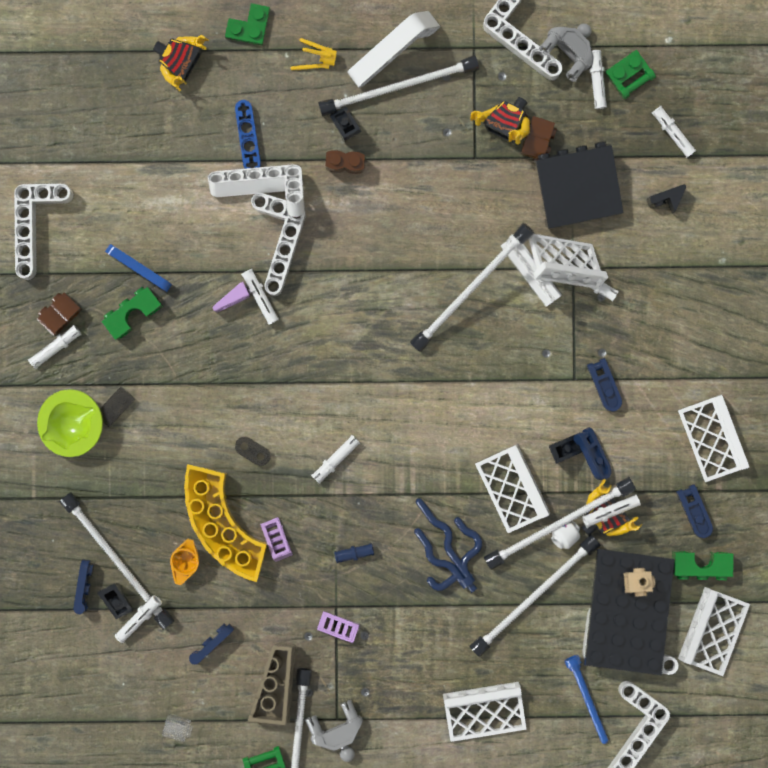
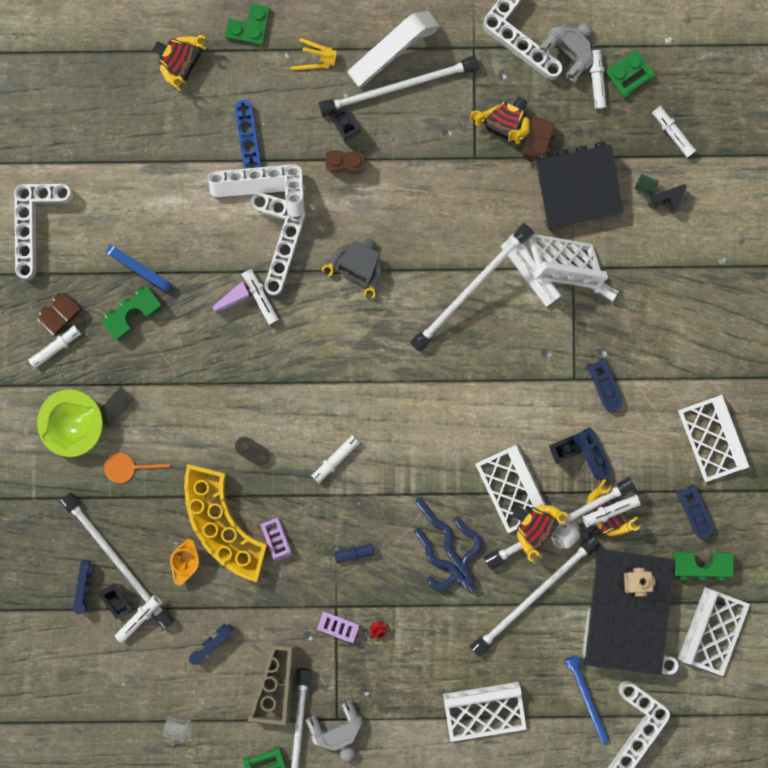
none -> orange piece [104,453,171,483]
none -> dark grey torso [322,238,382,299]
none -> red plate [369,621,389,639]
none -> torso [513,505,571,564]
none -> clear green gear [634,173,659,196]

